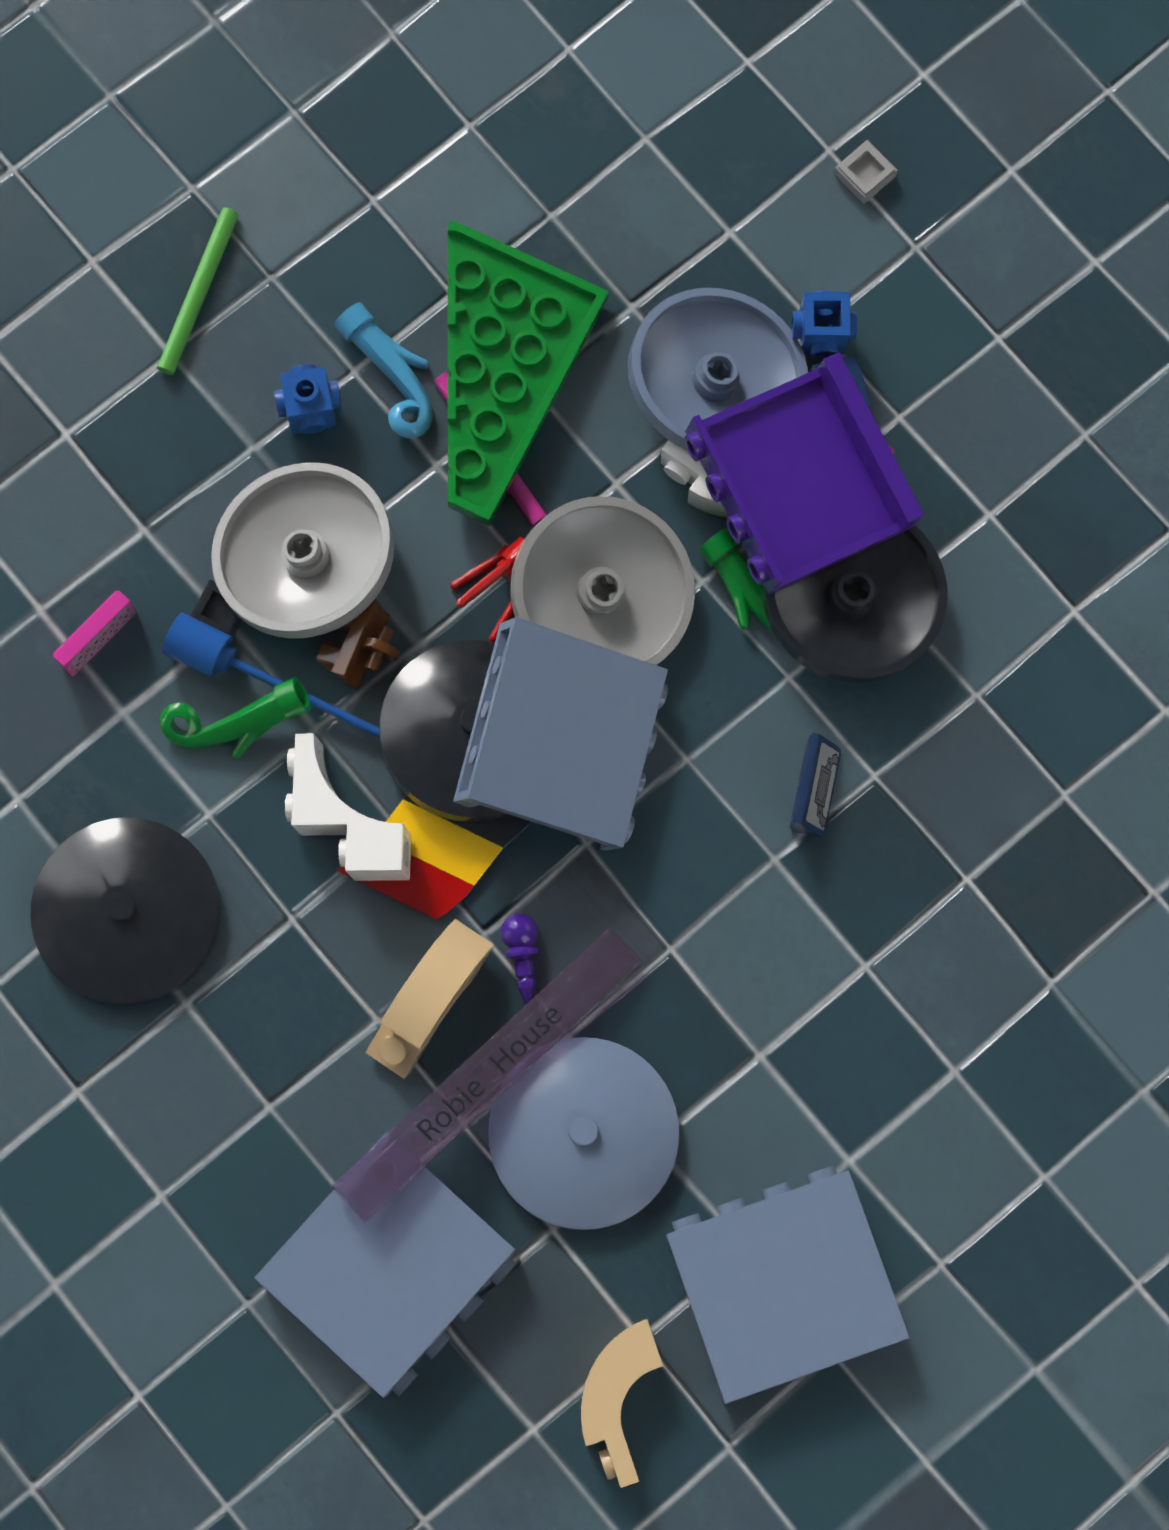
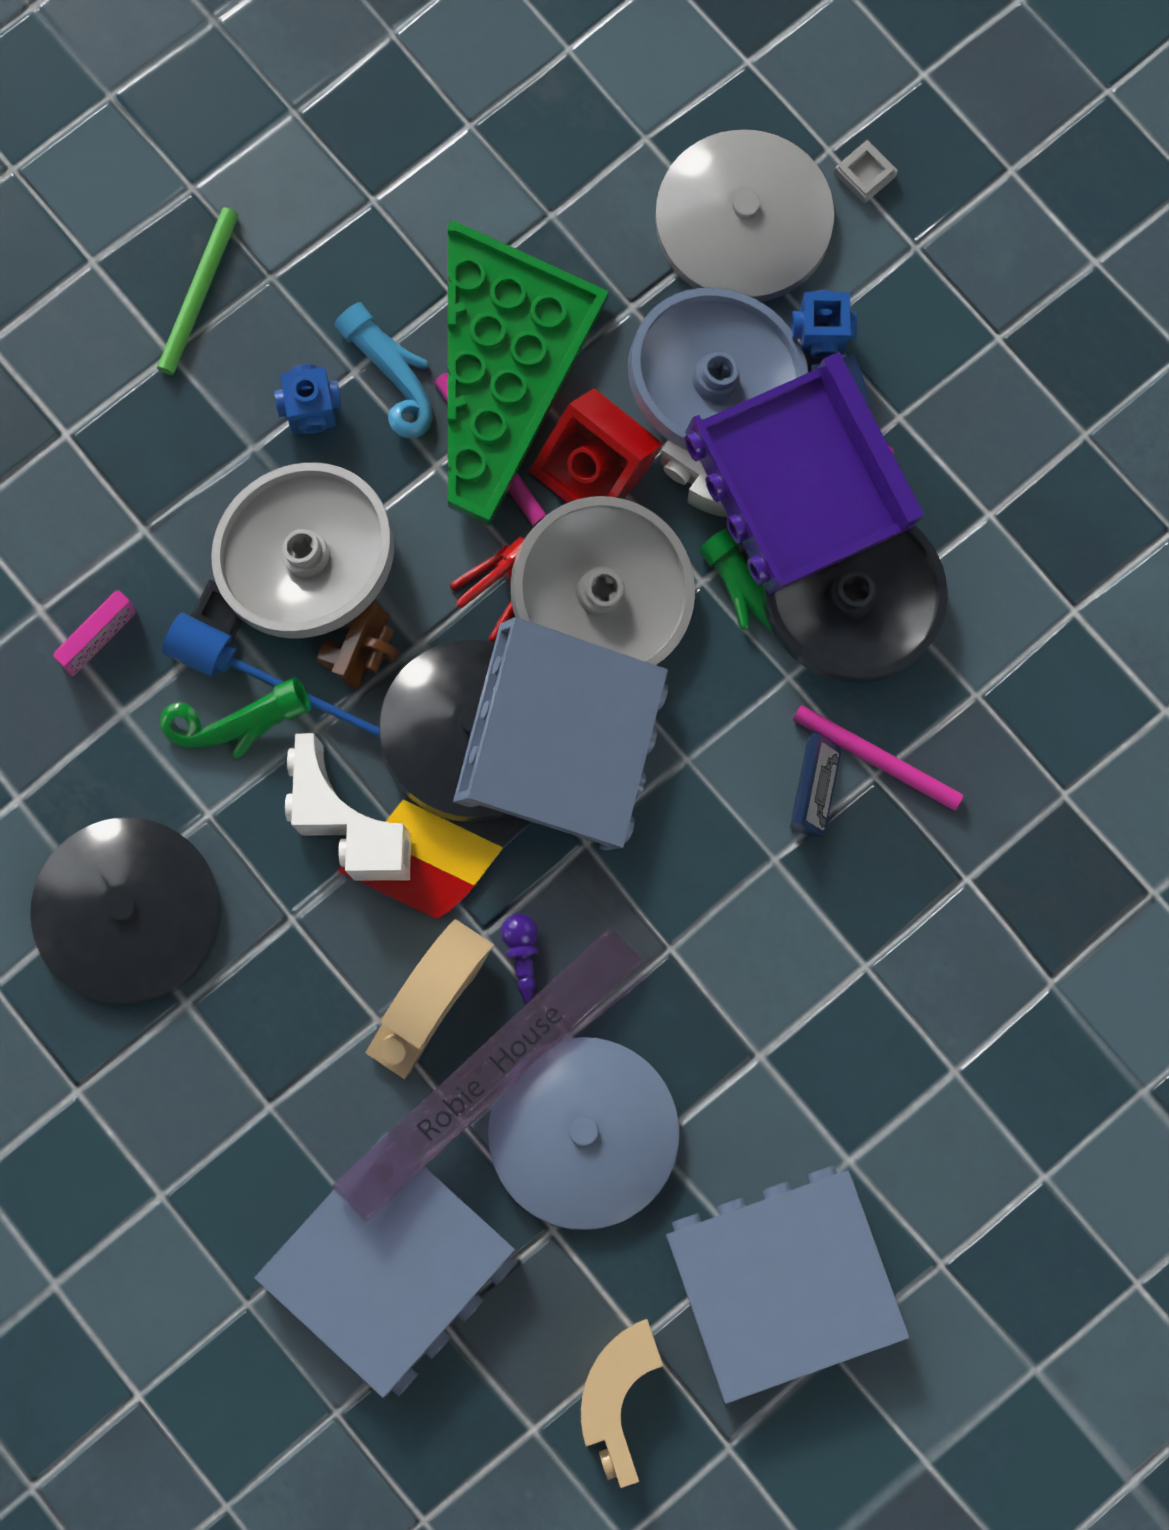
none -> red slope [529,388,664,503]
none -> light grey dish [655,130,834,302]
none -> dark pink bar [792,705,964,811]

